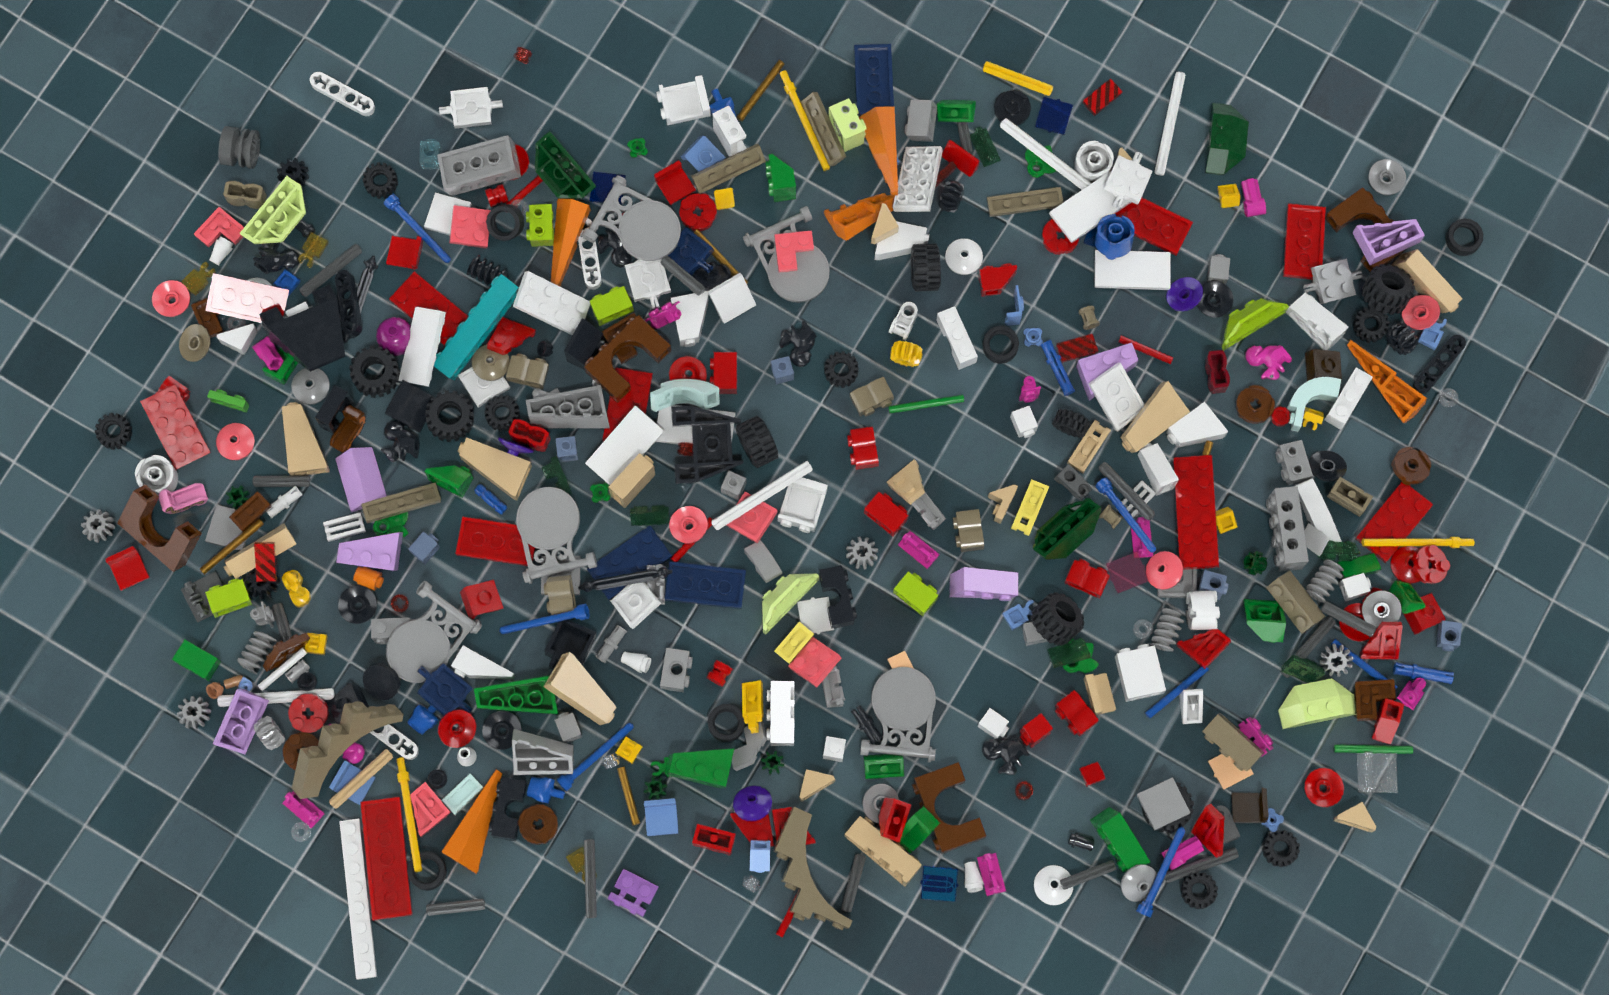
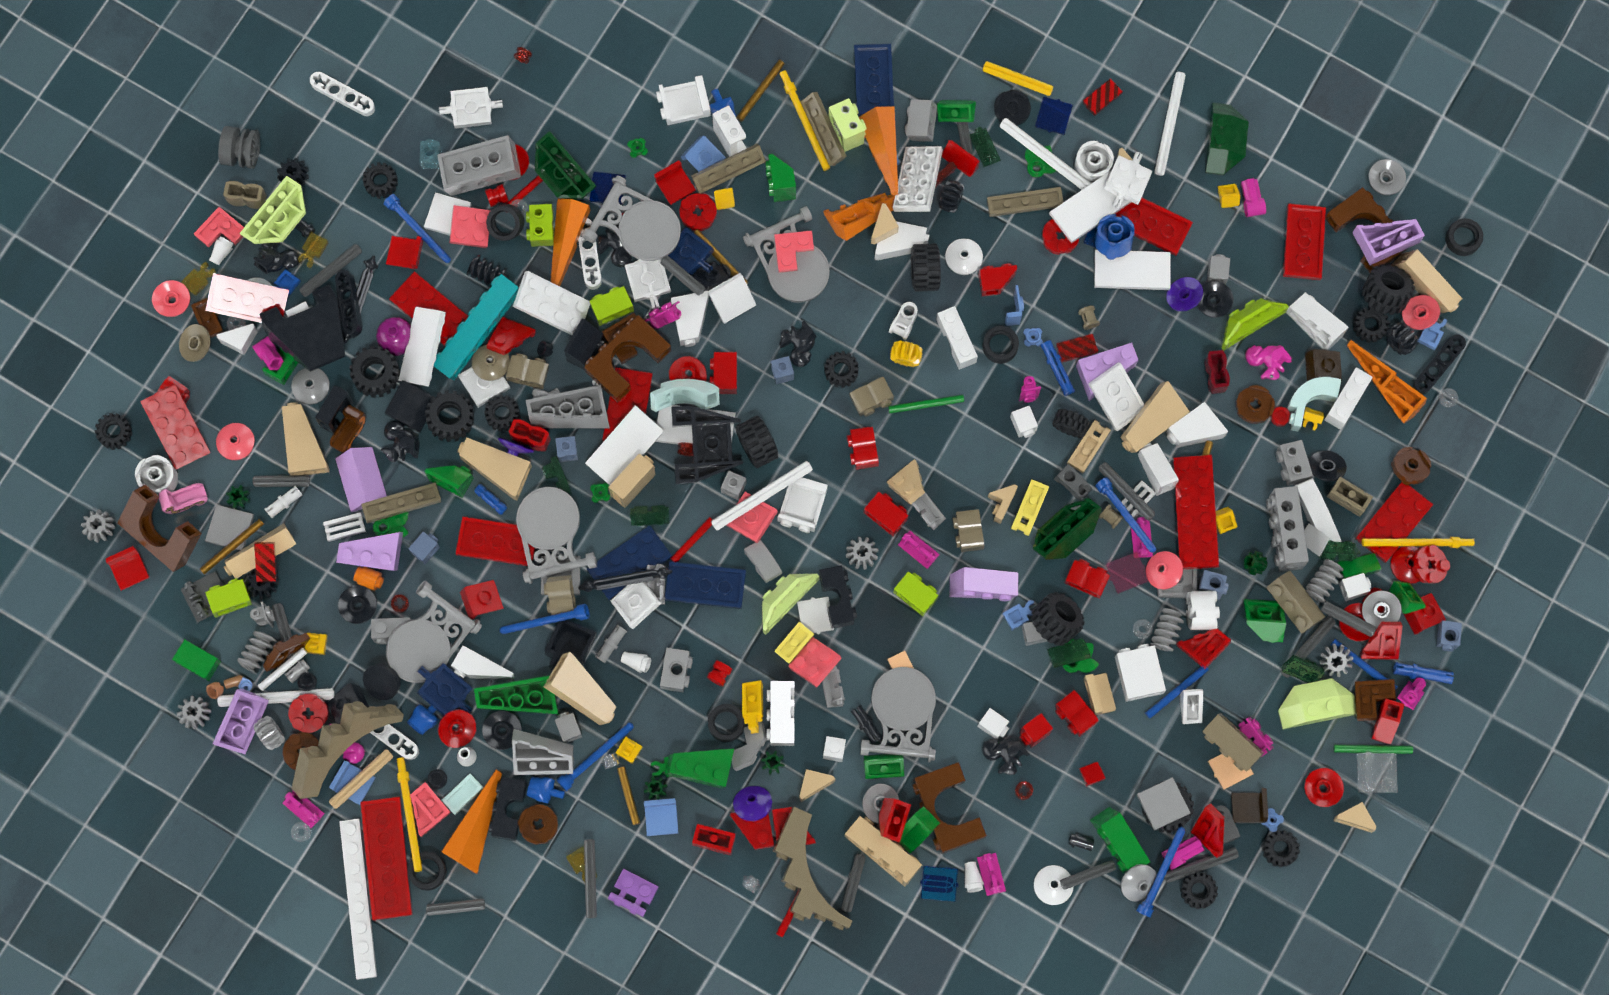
bright green plate [207,389,249,413] -> none
reddish brown plate [229,491,272,532] -> none
yellow piece [282,570,311,608] -> none
coral dish [669,506,708,543] -> none
light blue brick [750,840,771,873] -> none
red bar [1119,335,1174,364] -> none
light grey plate [1303,258,1363,304] -> none

